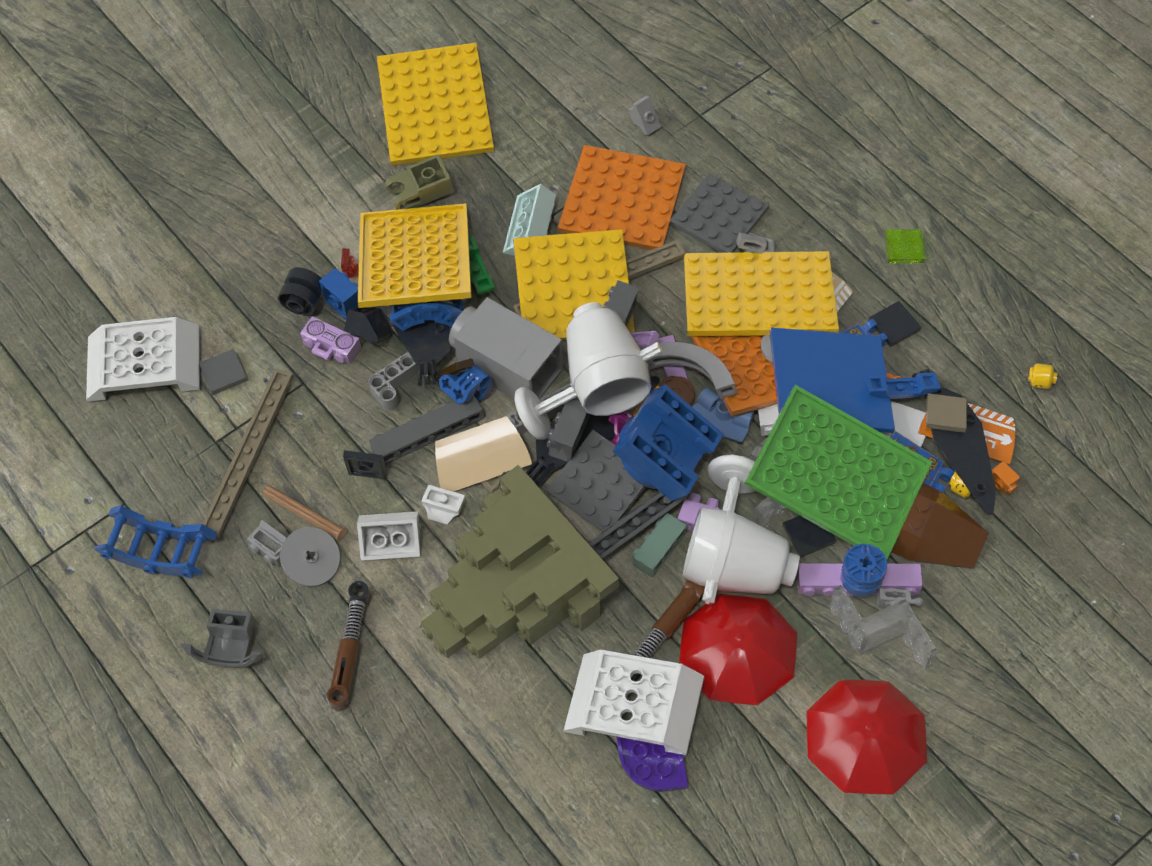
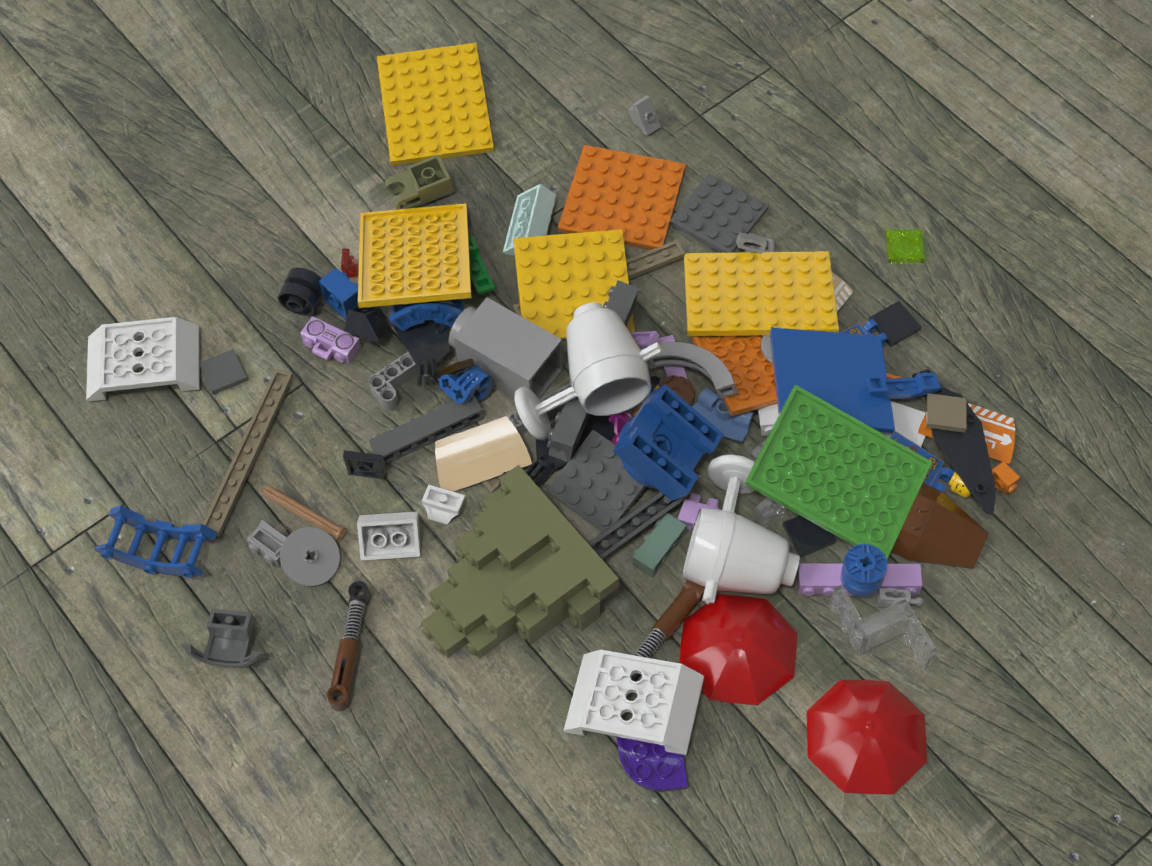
yellow head [1028,363,1058,389] -> none

